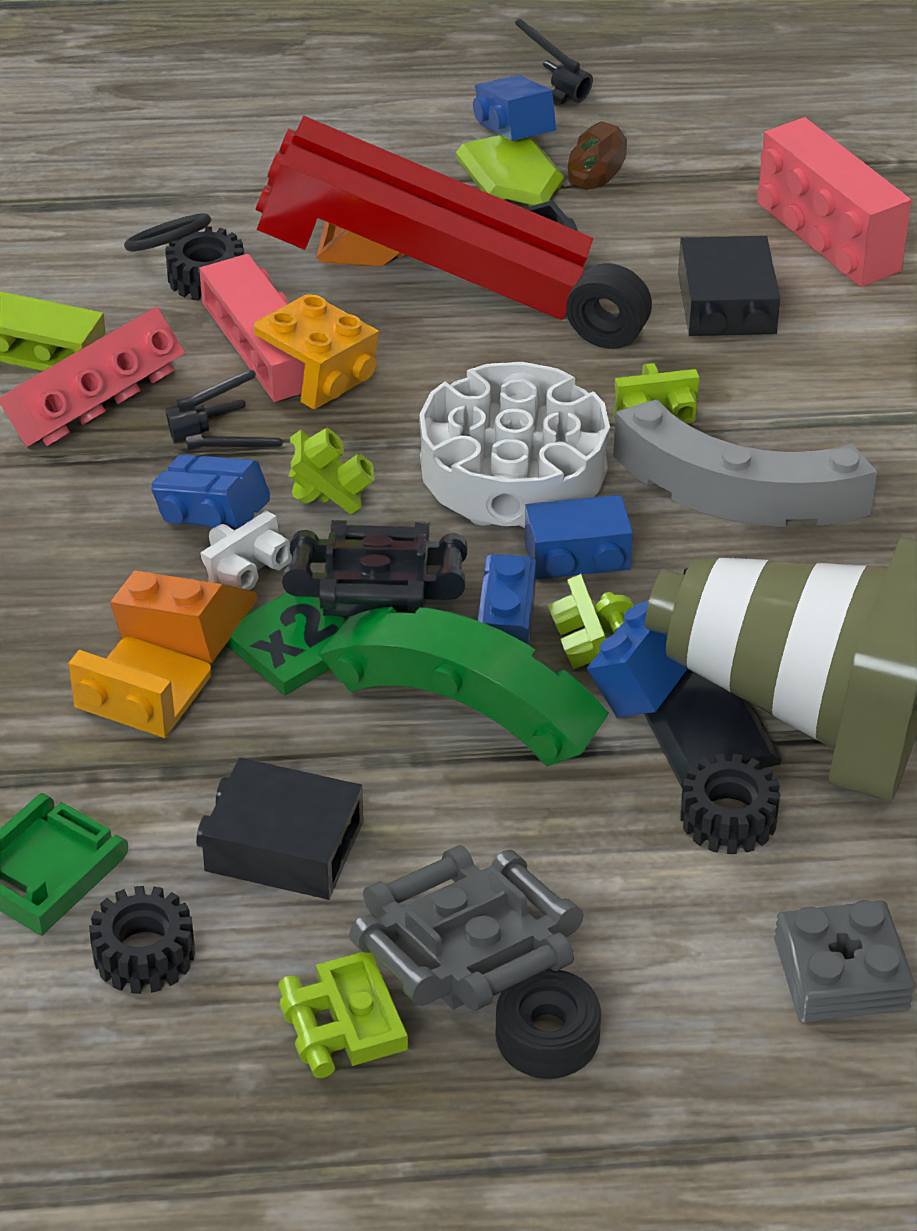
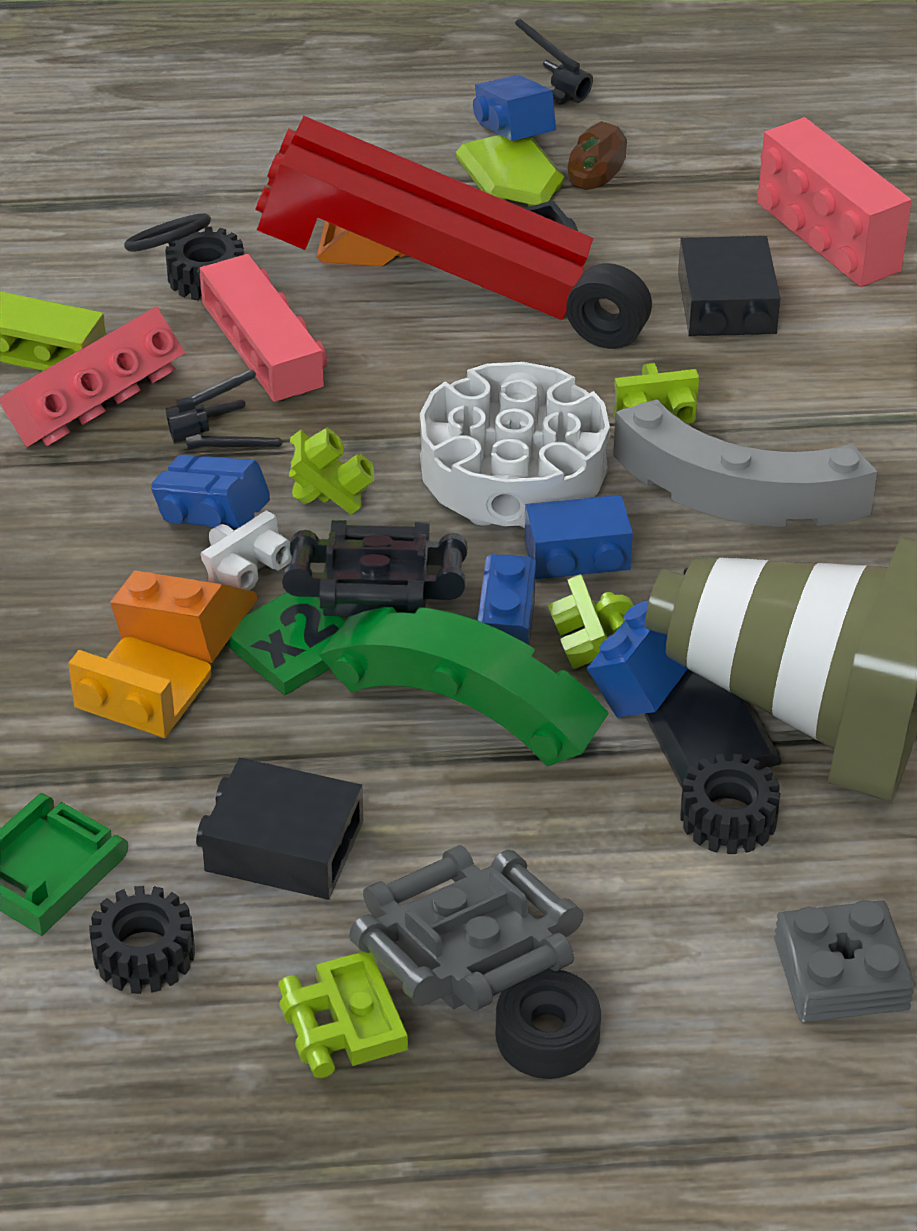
light orange bracket [253,294,379,410] -> none

